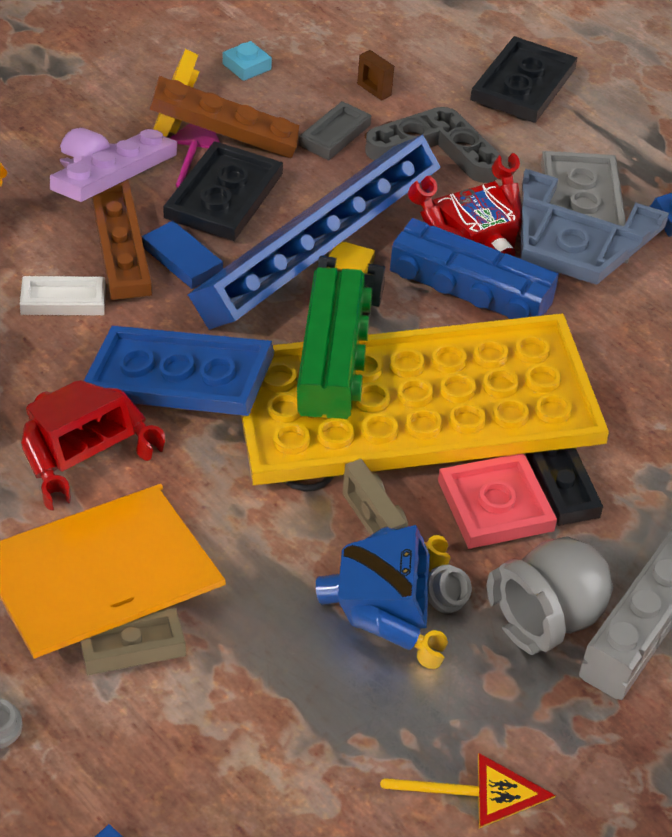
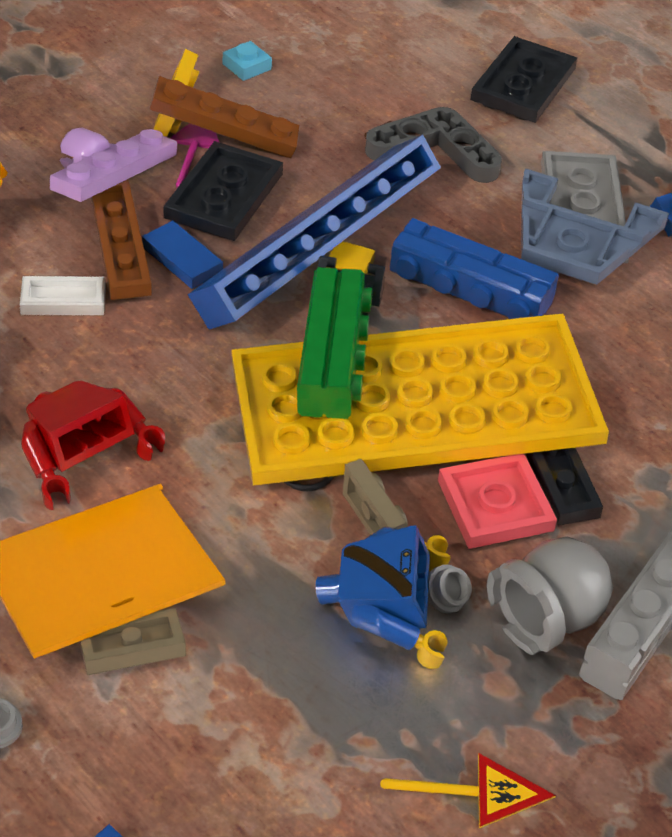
blue plate [84,326,275,416] -> none
dark grey tile [299,101,371,160] -> none
reddish brown plate [357,50,395,101] -> none
red torso [408,153,522,257] -> none

